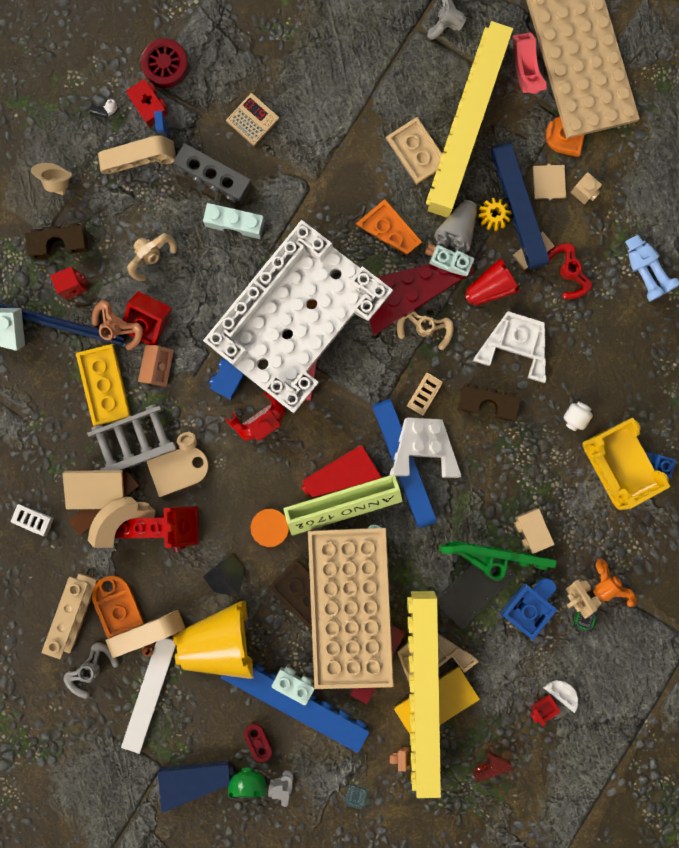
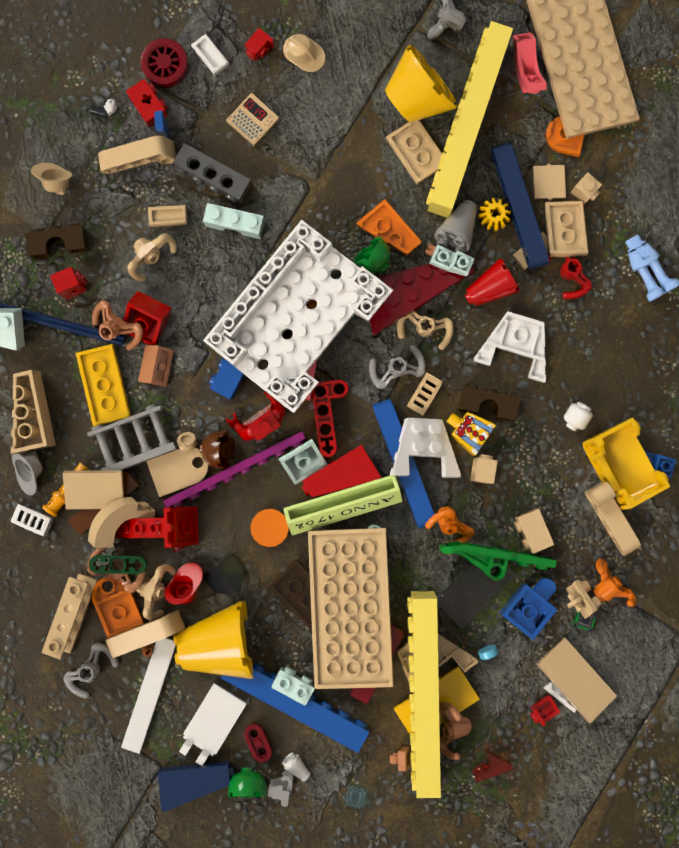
none -> tan wedge [11,370,56,454]
none -> light grey piece [12,451,42,495]
none -> light orange pin [42,463,89,517]
none -> nougat piece [87,548,146,593]
none -> dark green beam [89,555,148,574]
none -> tan piece [136,564,176,620]
none -> tan tile [148,205,188,227]
none -> magenta plate [163,432,306,508]
none -> red piece [164,563,203,605]
none -> white tile [179,682,247,766]
none -> white tile [191,34,229,76]
none -> reddish brown cylinder [200,431,235,469]
none -> red brick [244,28,275,61]
none -> light aqua slope [279,439,327,485]
none -> white cone [282,752,311,782]
none -> tan piece [283,34,325,72]
none -> red beam [312,380,348,457]
none -> green cylinder [354,236,391,274]
none -> light grey piece [369,345,426,389]
none -> yellow cone [385,44,458,123]
none -> orange piece [425,506,475,543]
none -> nougat piece [439,701,472,760]
none -> torso [446,412,496,456]
none -> tan brick [470,454,497,484]
none -> medium azure tile [478,645,498,660]
none -> tan tile [536,637,617,723]
none -> tan tile [544,201,588,257]
none -> tan beam [585,482,641,556]

